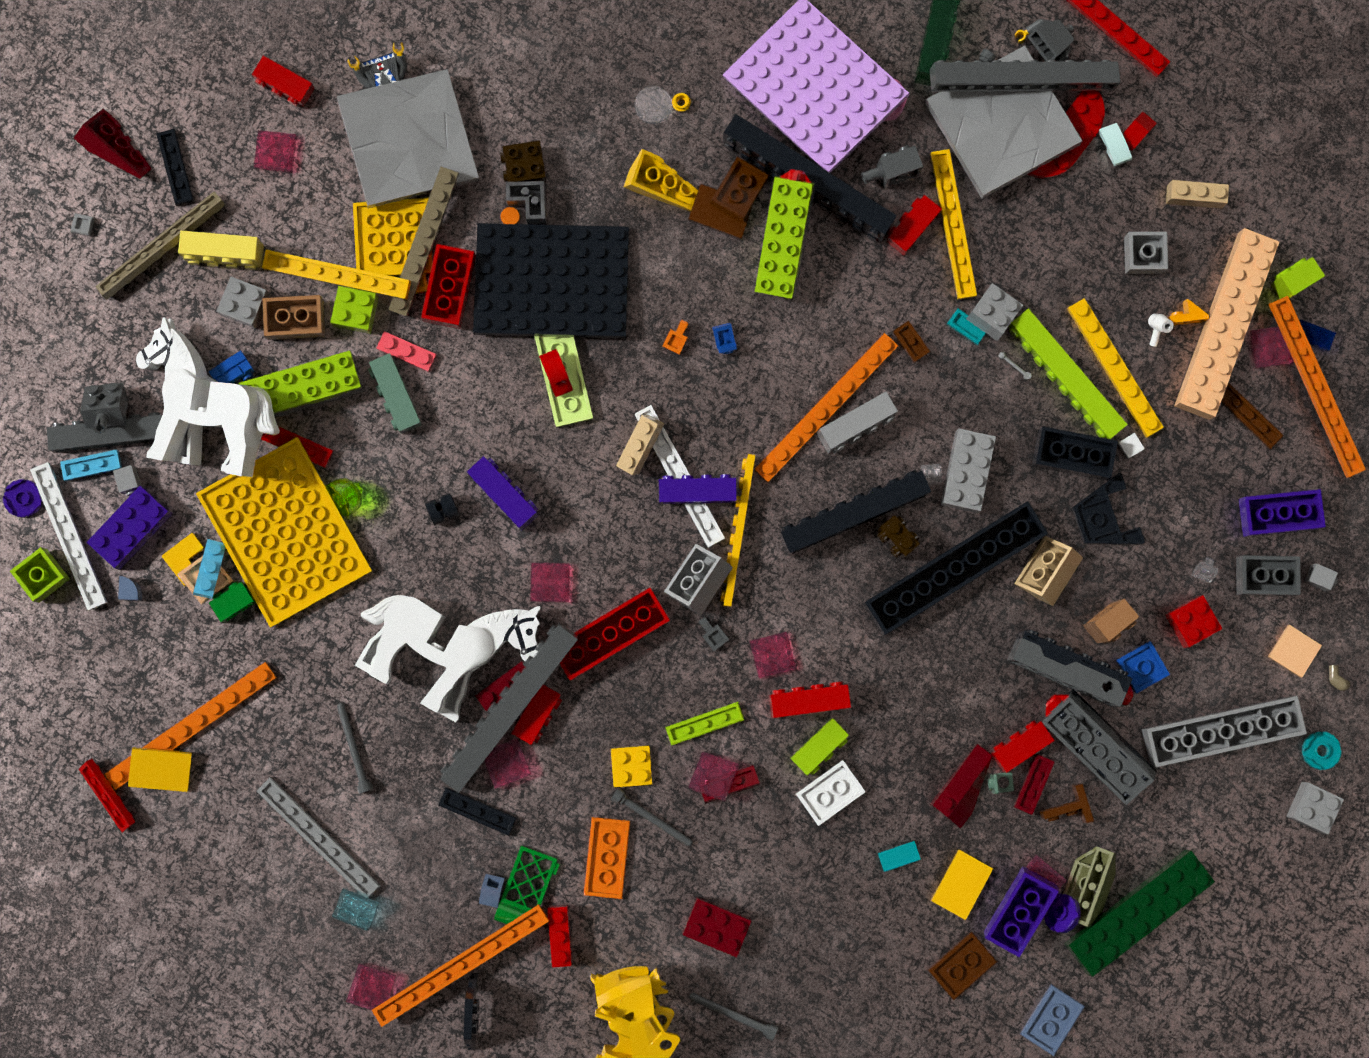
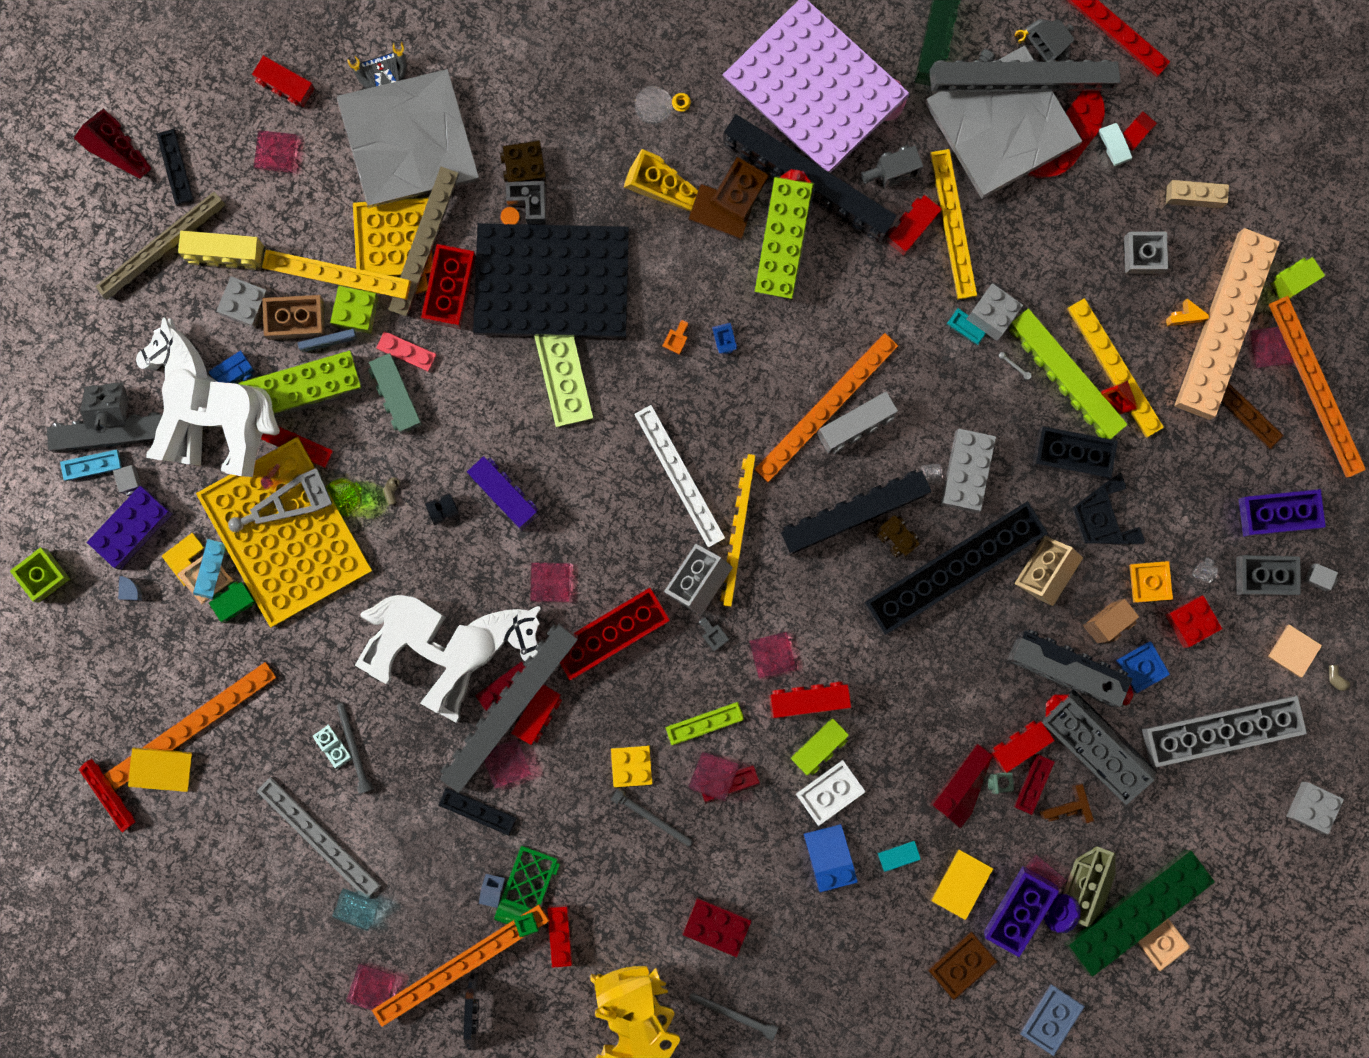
dark purple tile [3,479,43,518] -> none
white plate [30,462,108,611] -> none
light grey tile [71,213,95,237] -> none
red brick [539,349,573,397] -> none
orange tile [584,817,630,899] -> none
tan brick [616,415,664,475] -> none
dark purple brick [659,474,737,504] -> none
reddish brown plate [892,320,930,363] -> none
white tile [1118,433,1145,459] -> none
white piece [1148,313,1174,347] -> none
clear blue plate [1299,319,1336,352] -> none
teal tile [1302,732,1342,770] -> none
none -> light grey plate [228,468,333,532]
none -> hand [261,464,281,490]
none -> sand blue tile [297,329,358,353]
none -> light aqua slope [313,725,352,769]
none -> dark tan arm [383,477,400,506]
none -> green tile [514,912,539,938]
none -> blue slope [804,824,858,892]
none -> red slope [1101,380,1137,414]
none -> light orange plate [1129,561,1173,603]
none -> light nougat tile [1137,919,1191,971]

